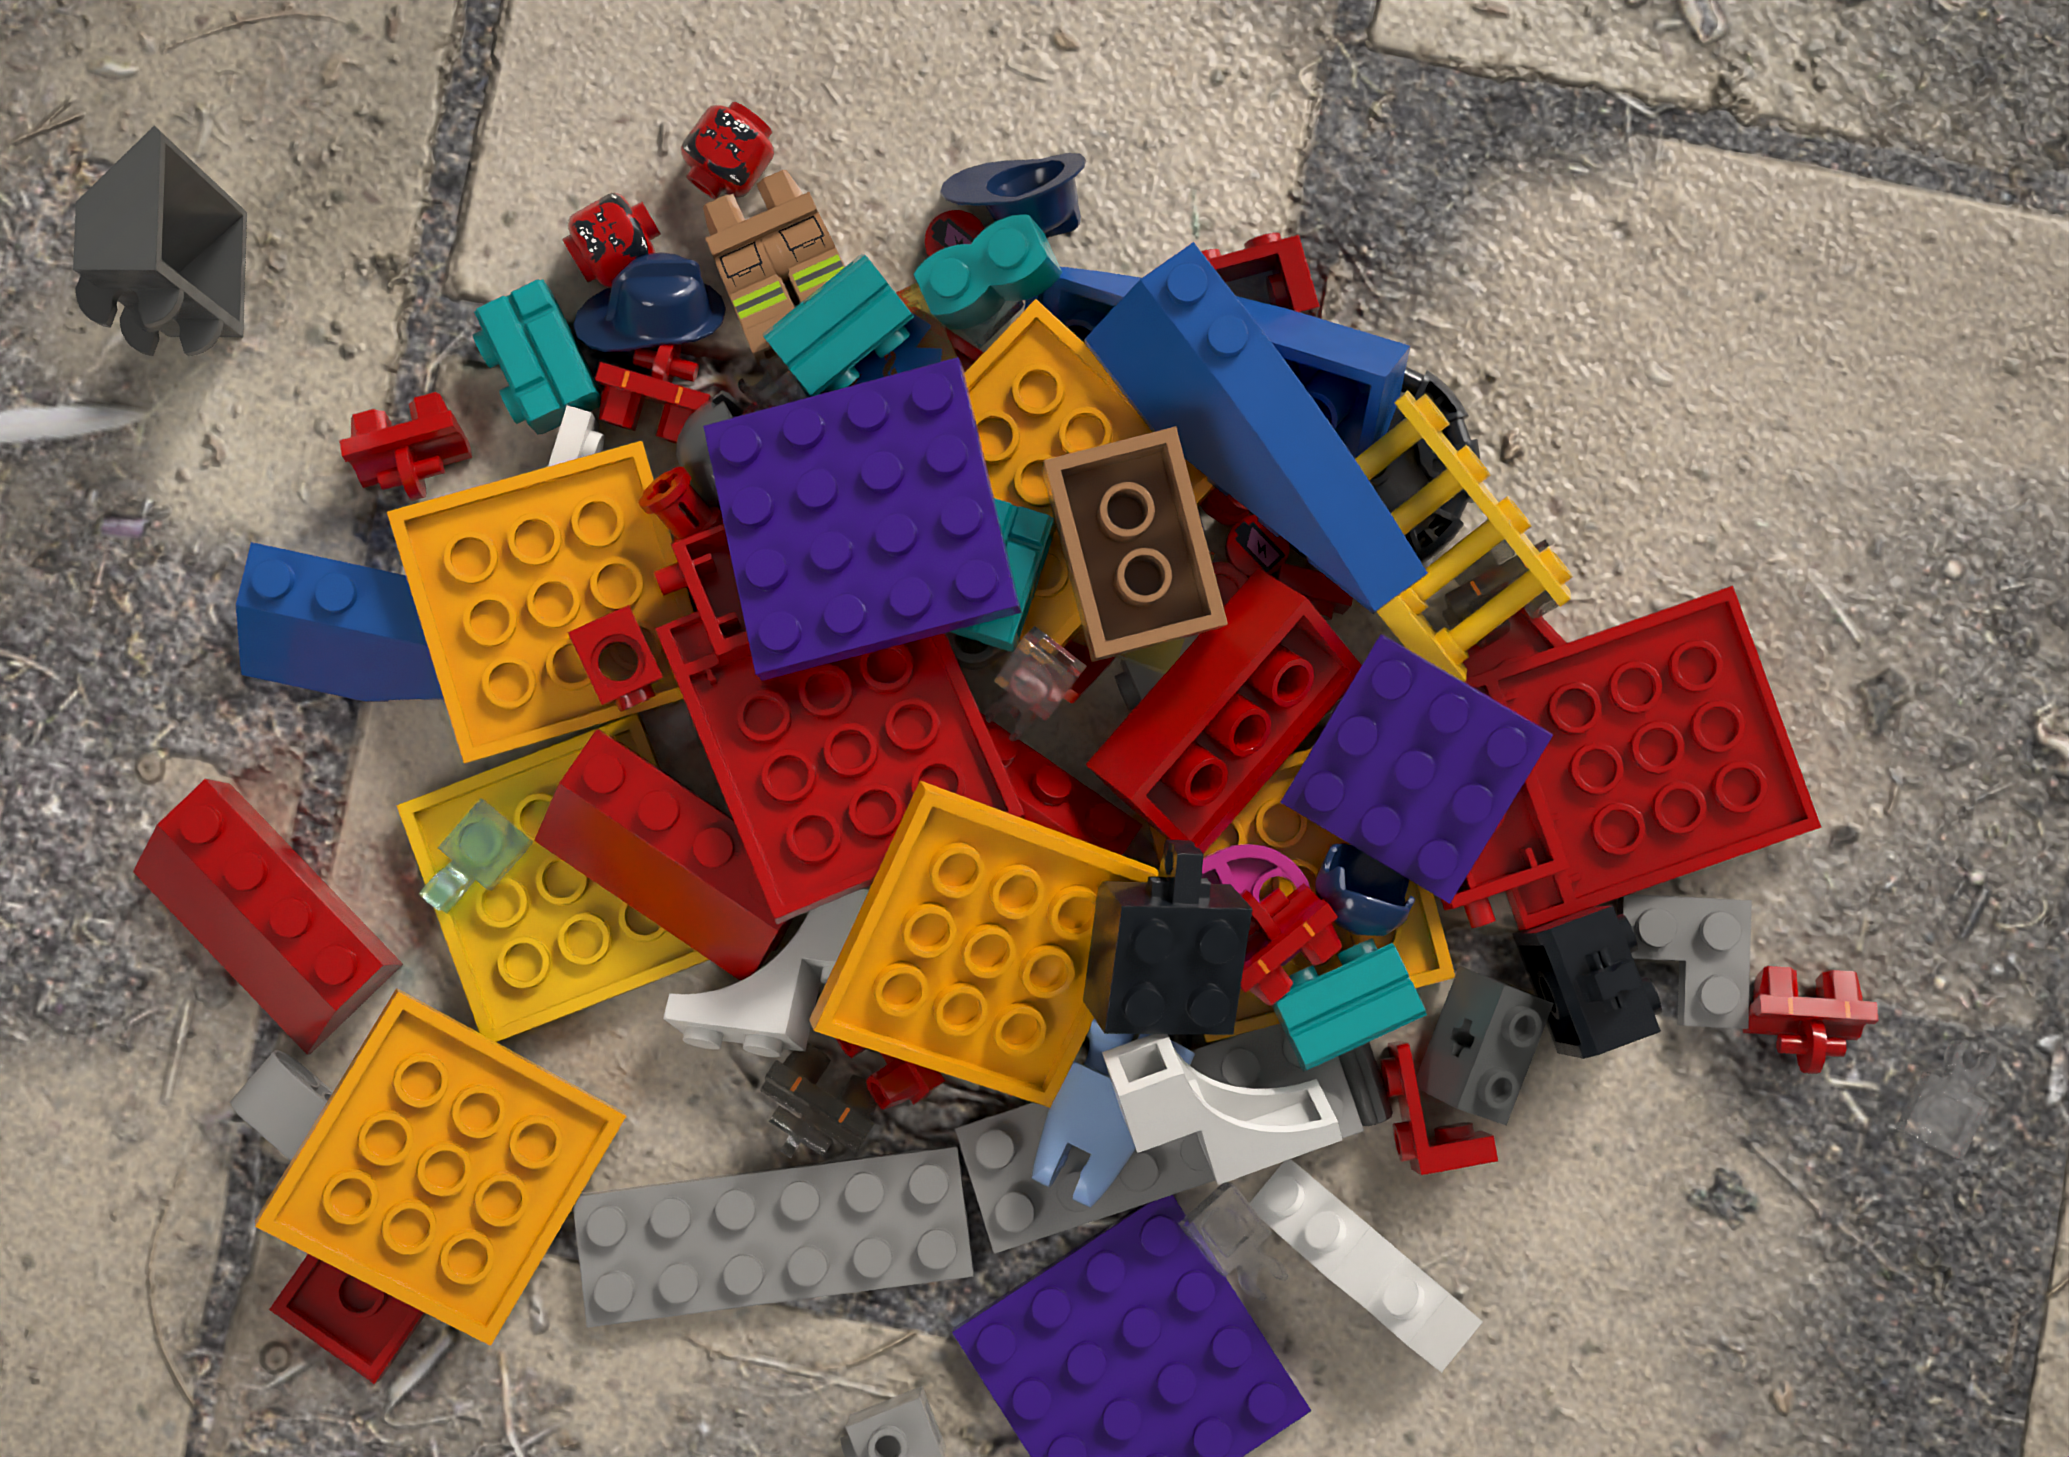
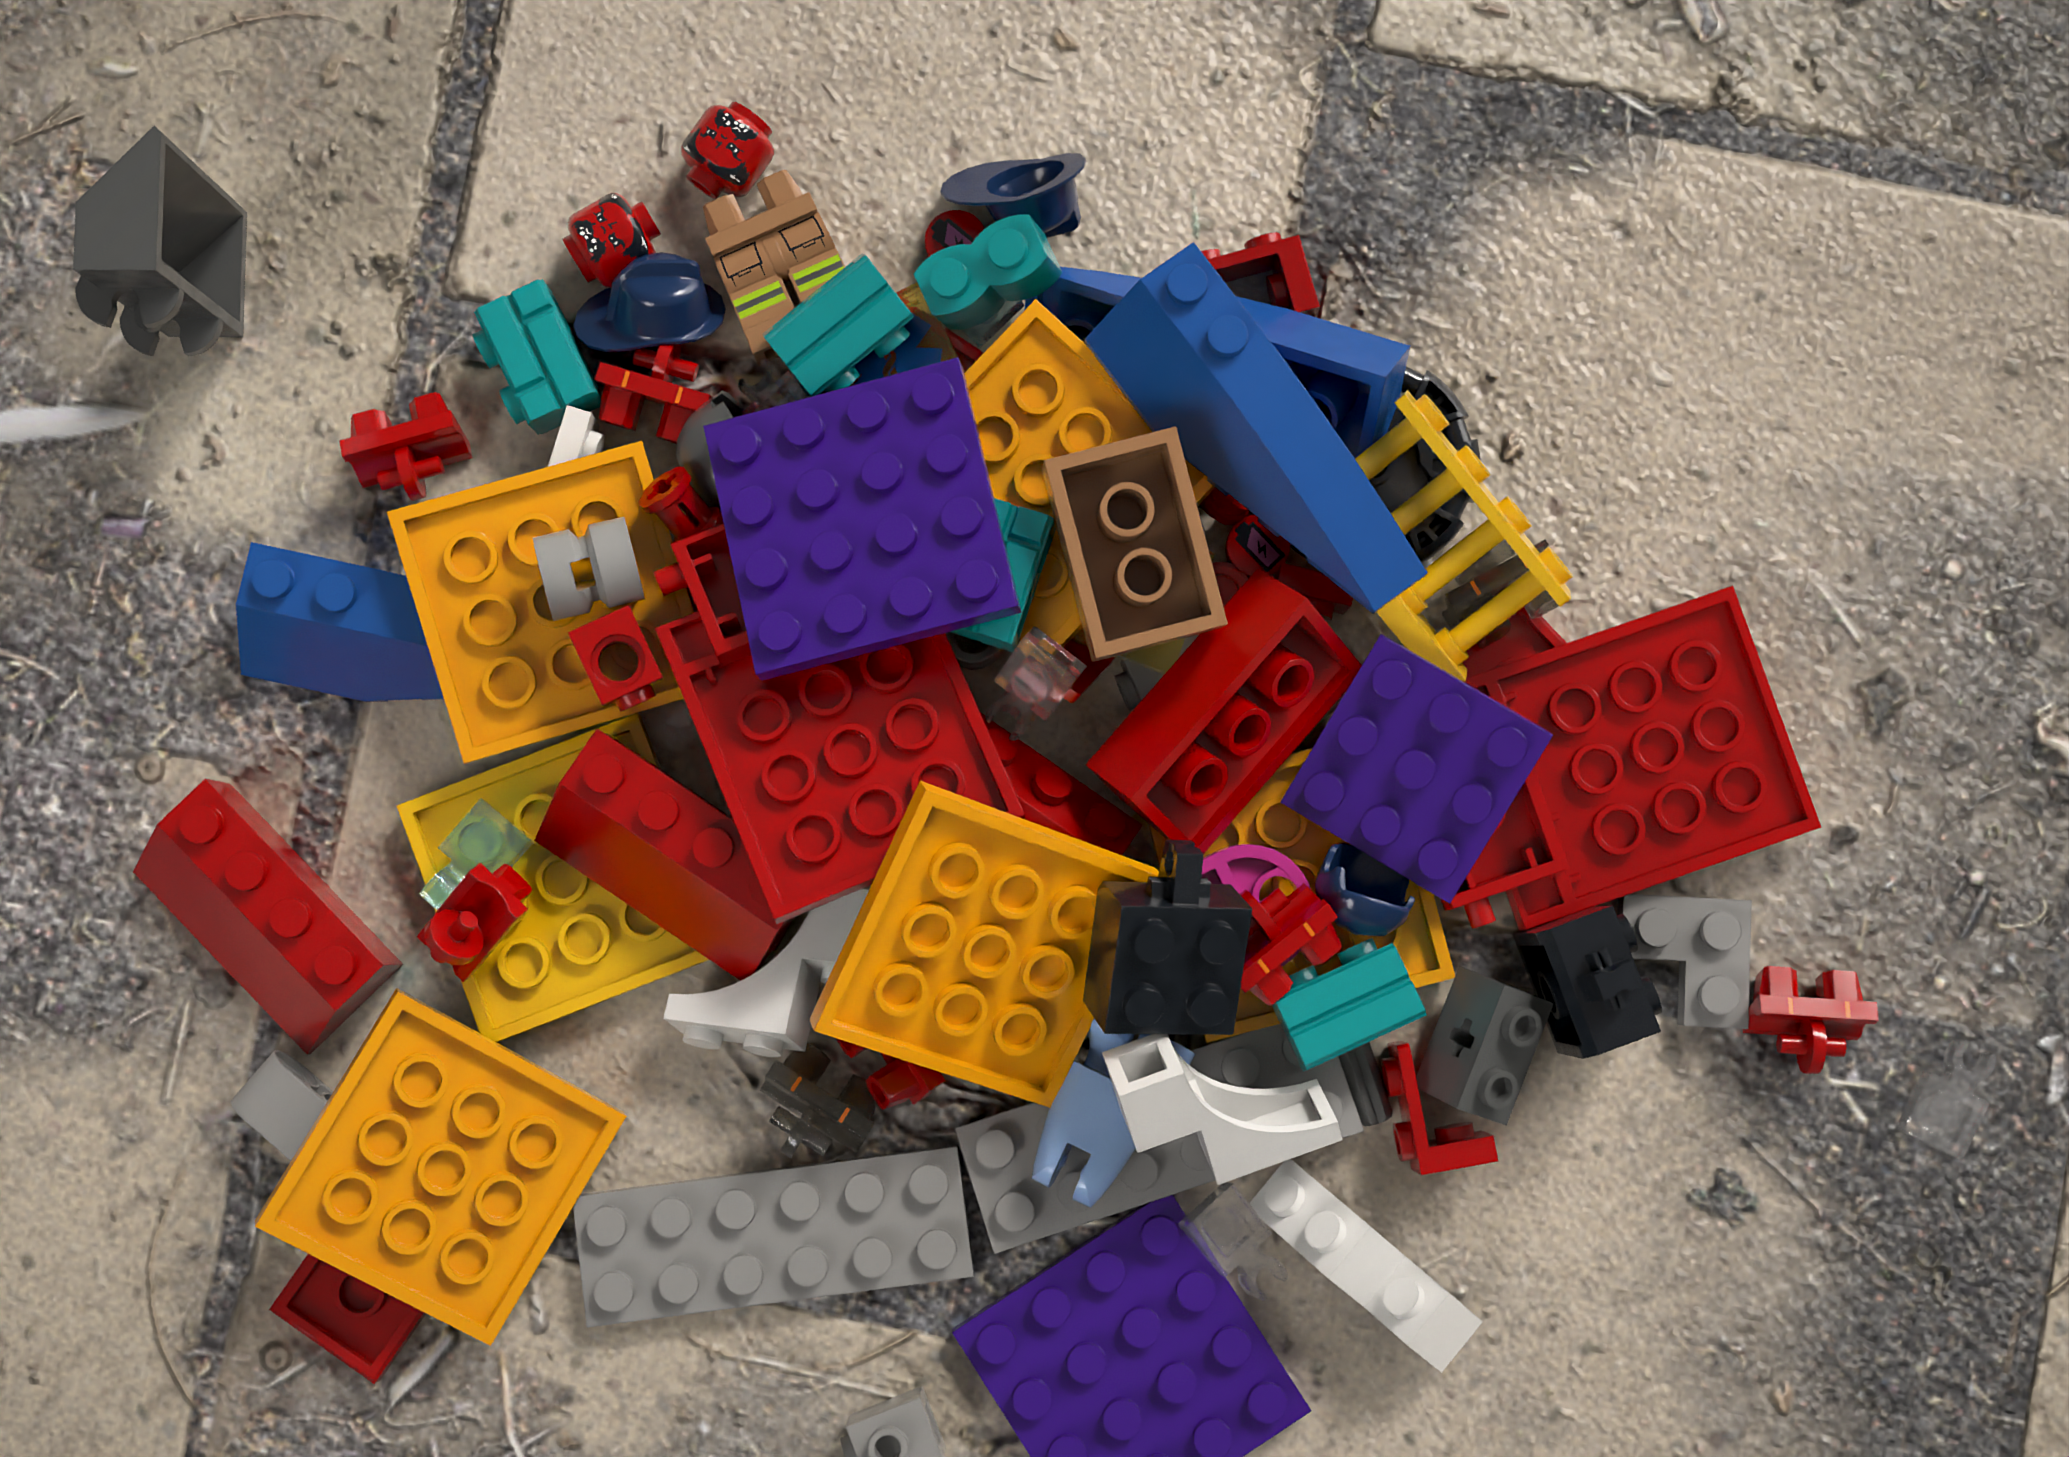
none -> red hips [416,862,532,982]
none -> light grey wheel [533,517,645,621]

